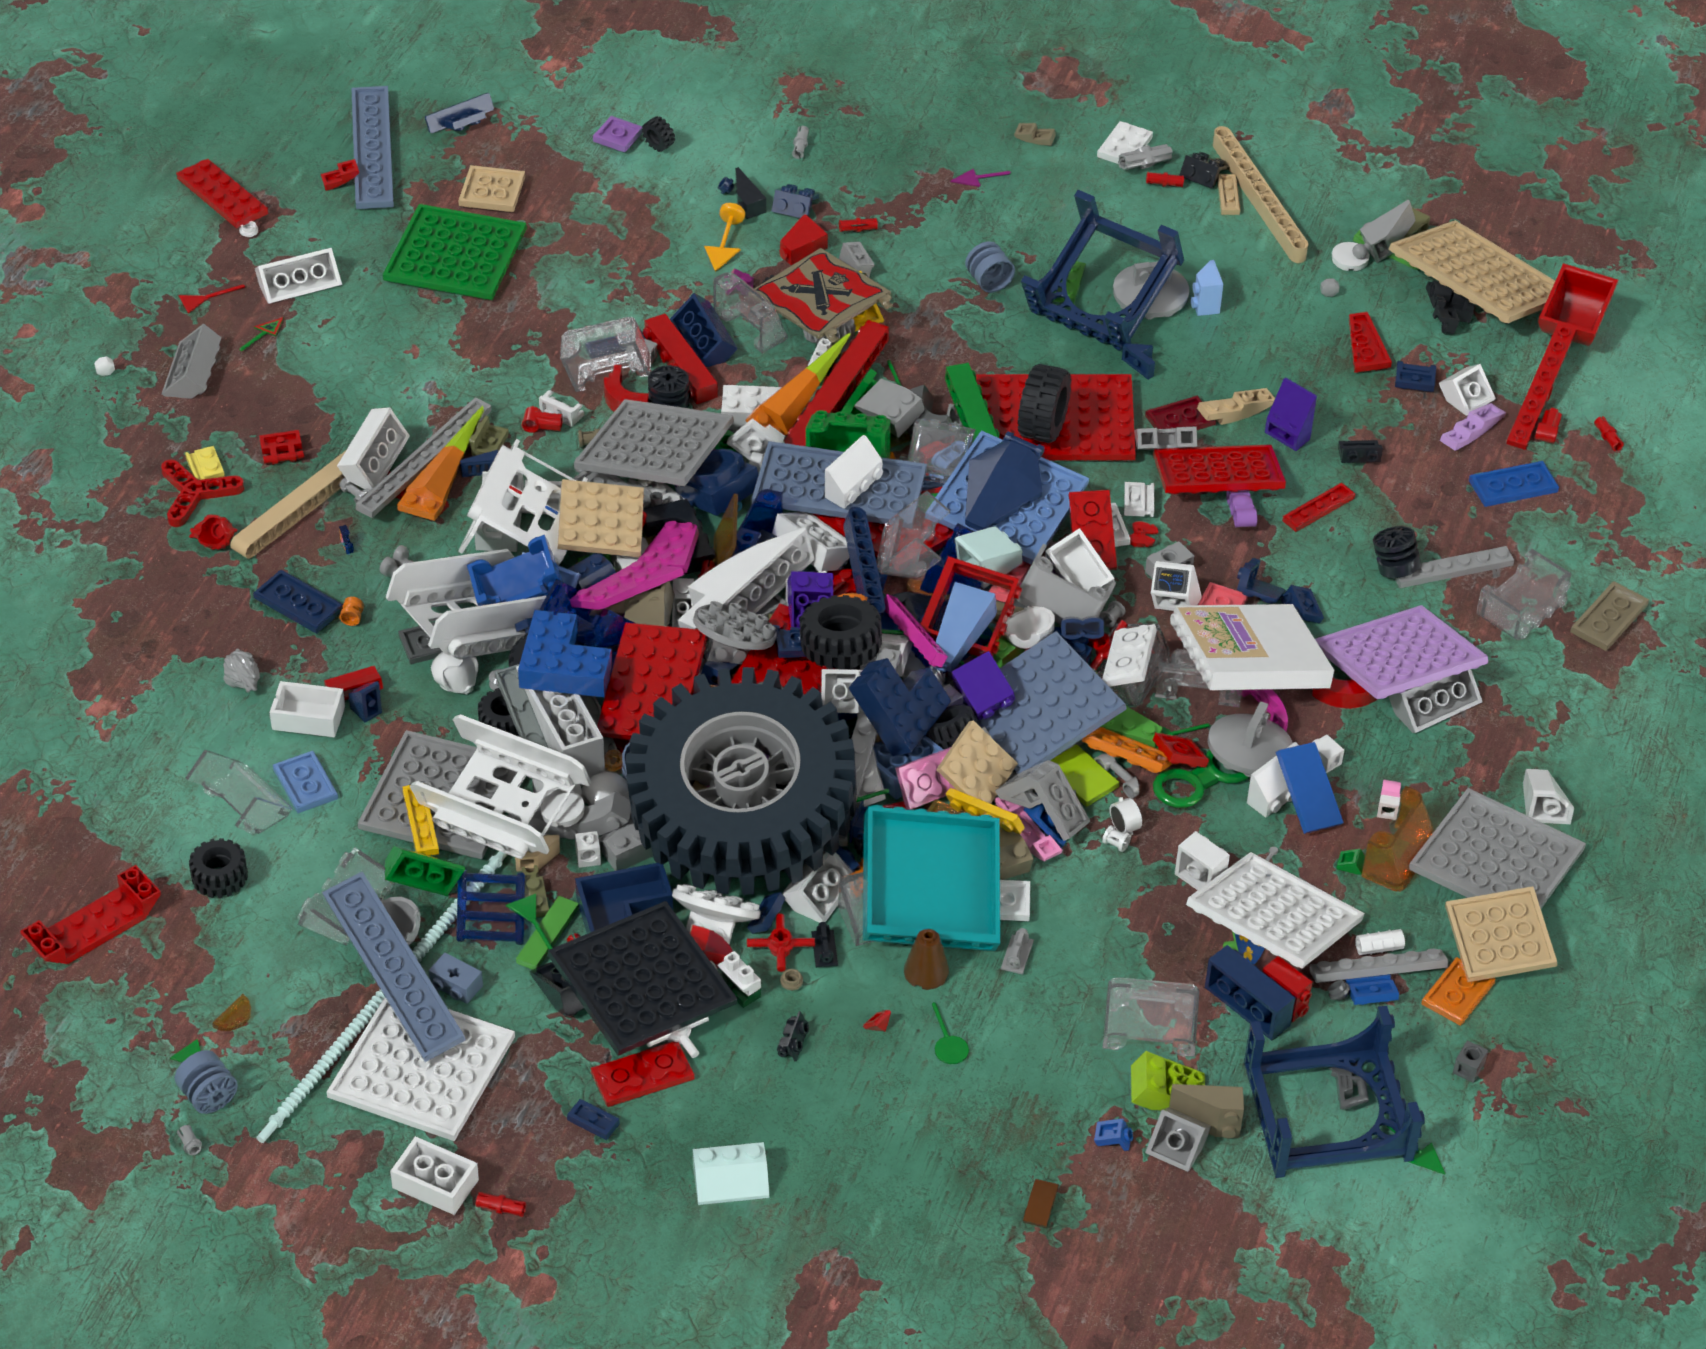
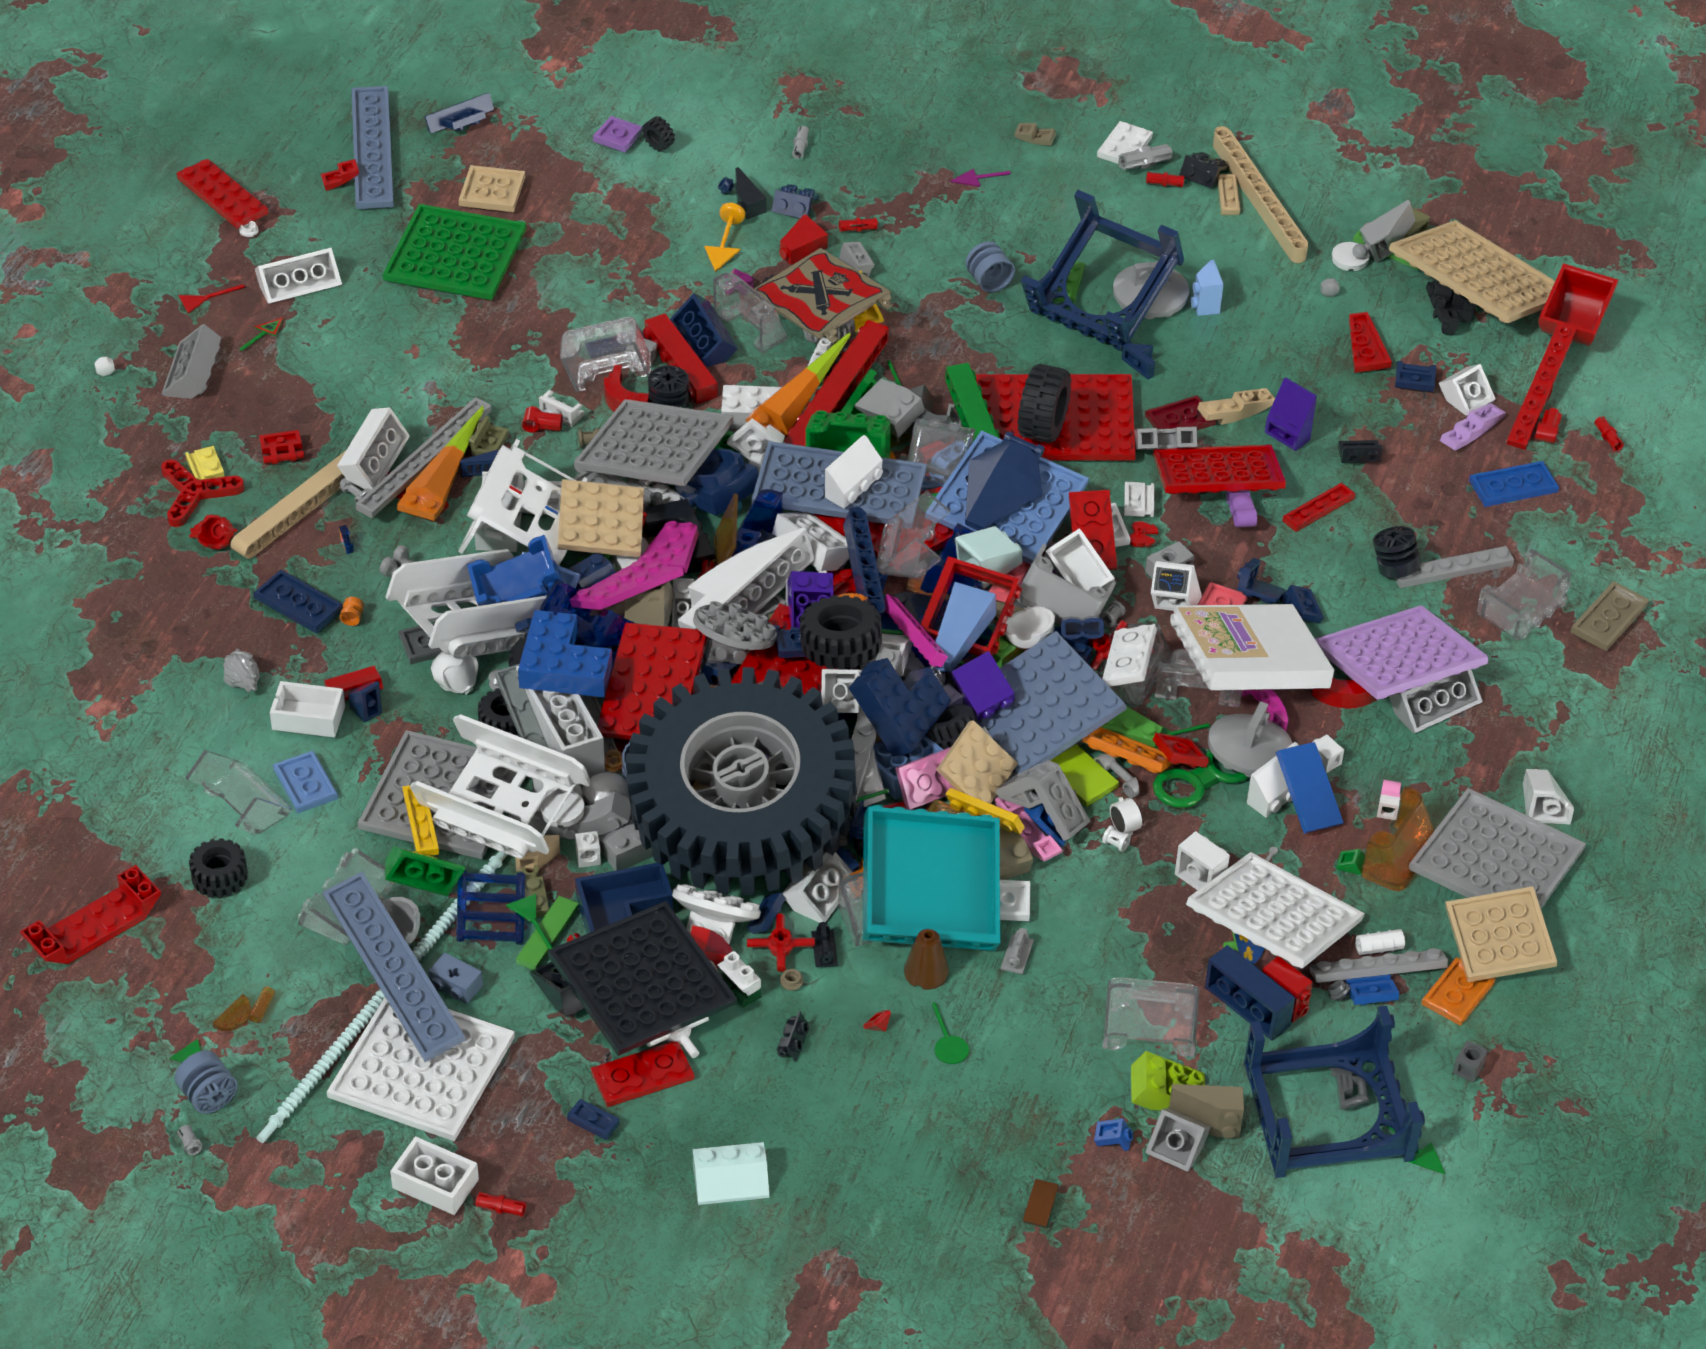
none -> clear orange hinge [248,987,276,1023]

